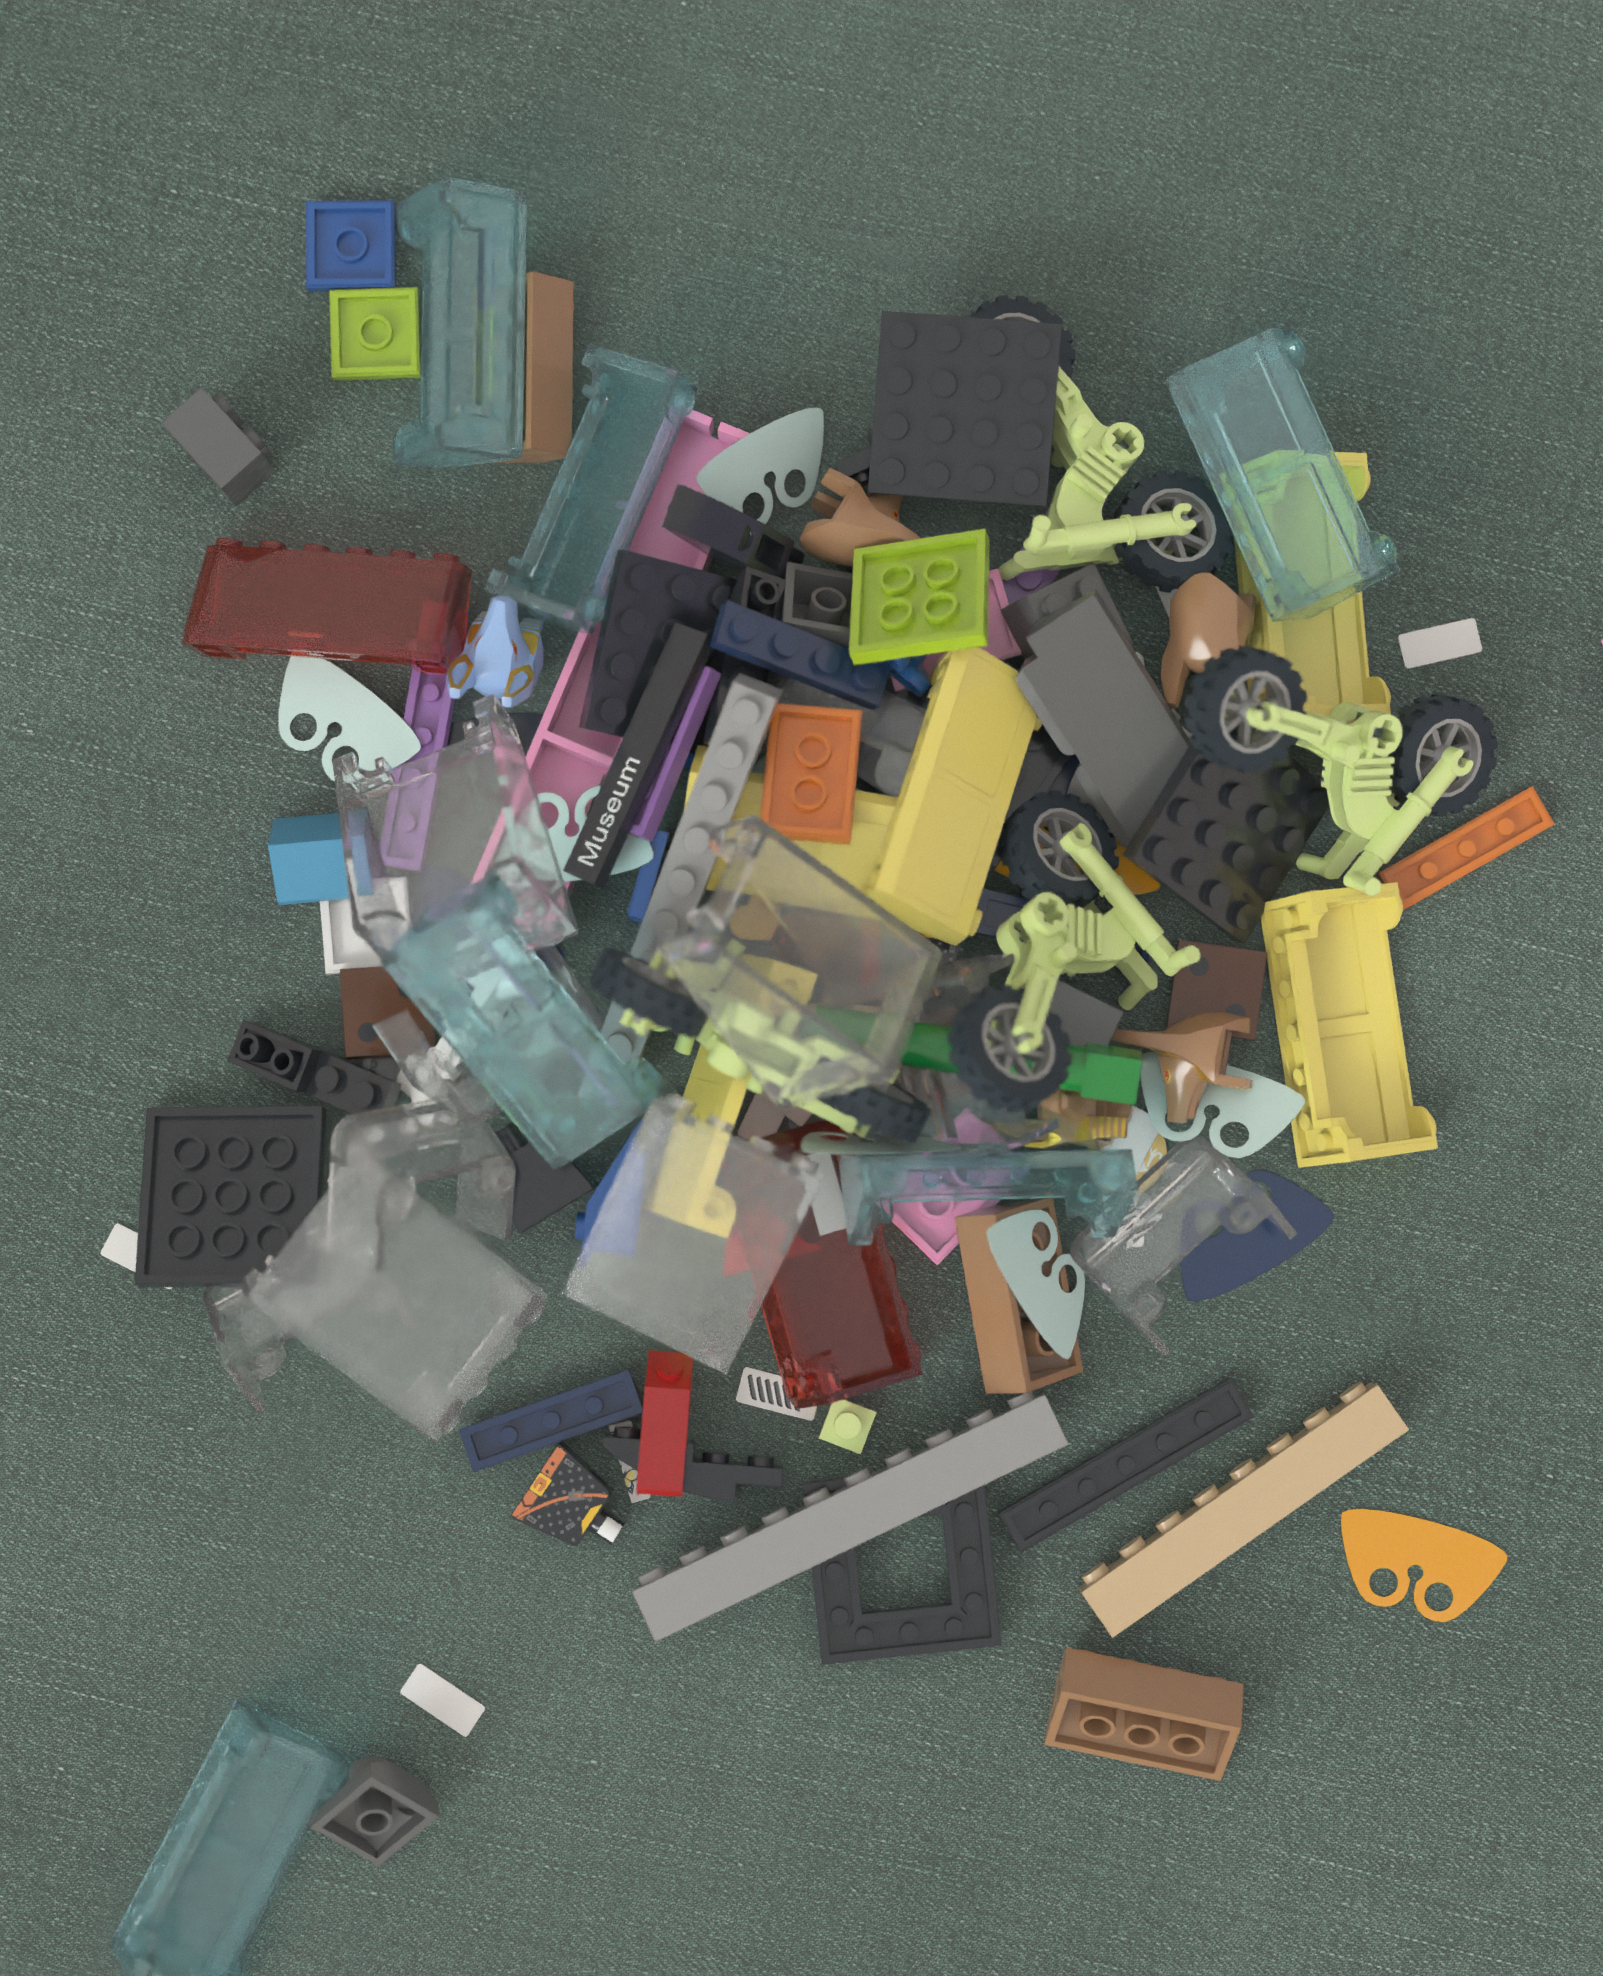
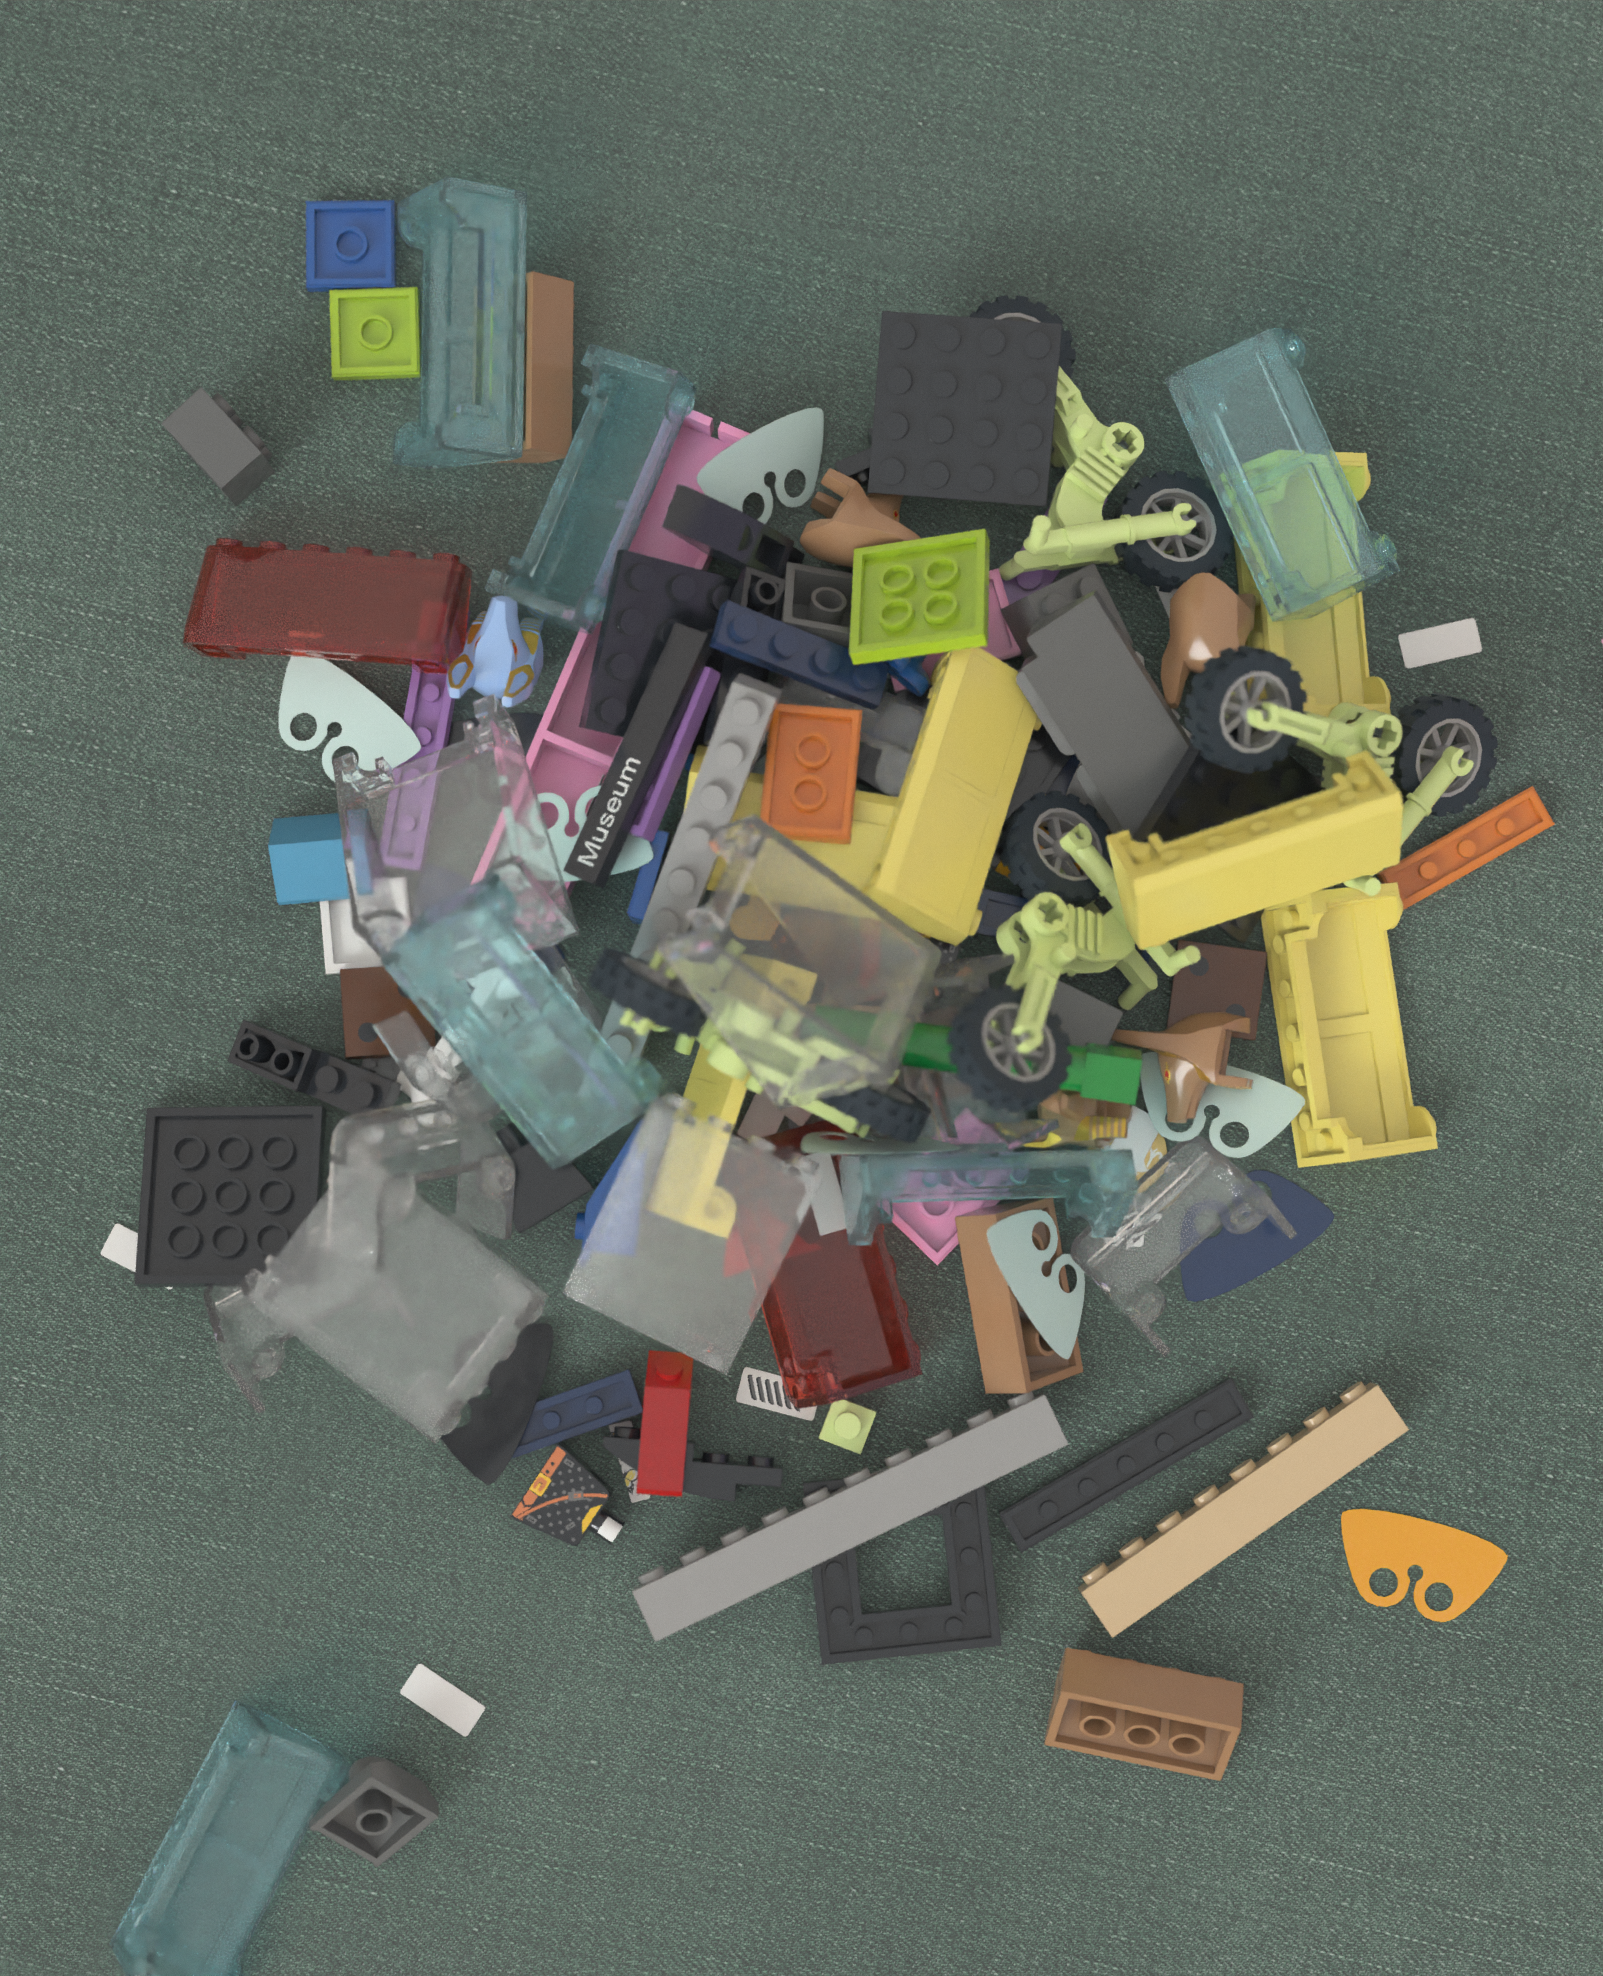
none -> black piece [433,1323,553,1485]
none -> light yellow windscreen [1106,751,1403,950]

